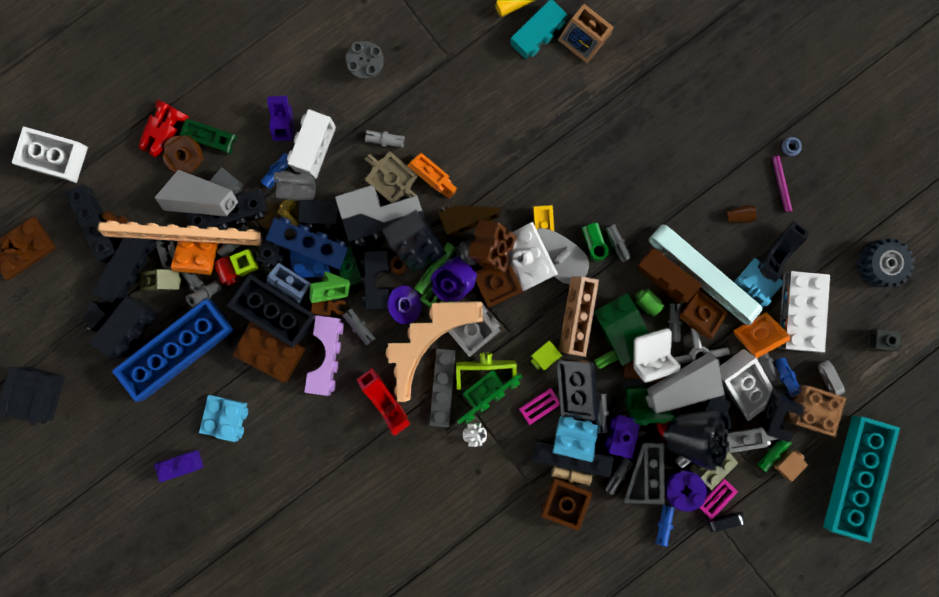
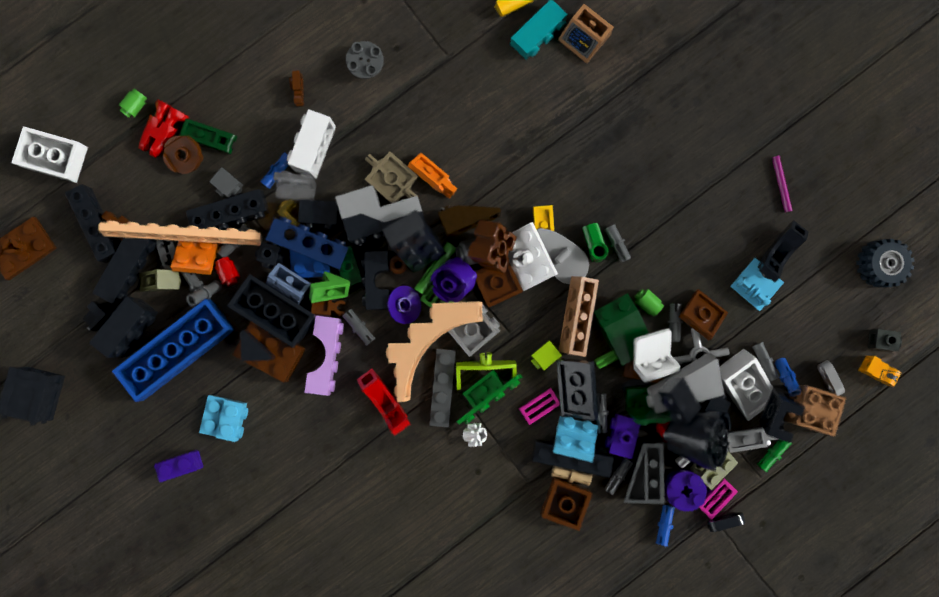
light grey slope [155,170,238,216] -> none
lime brick [230,249,260,276] -> none
dark purple brick [267,96,293,141] -> none
light grey pin [365,130,405,148] -> none
reddish brown wedge [636,248,702,304] -> none
light aqua beam [649,224,762,325] -> none
reddish brown cone [727,204,757,223] -> none
orange plate [733,312,790,358] -> none
medium nougat brick [772,449,808,482] -> none
white brick [778,271,830,352] -> none
sand blue plate [782,137,802,156] -> none
teal brick [823,415,900,543] -> none
none -> bright green brick [119,89,147,117]
none -> black slope [241,330,276,361]
none -> reddish brown plate [289,70,304,107]
none -> black brick [658,377,701,424]
none -> light orange leg [858,356,901,387]

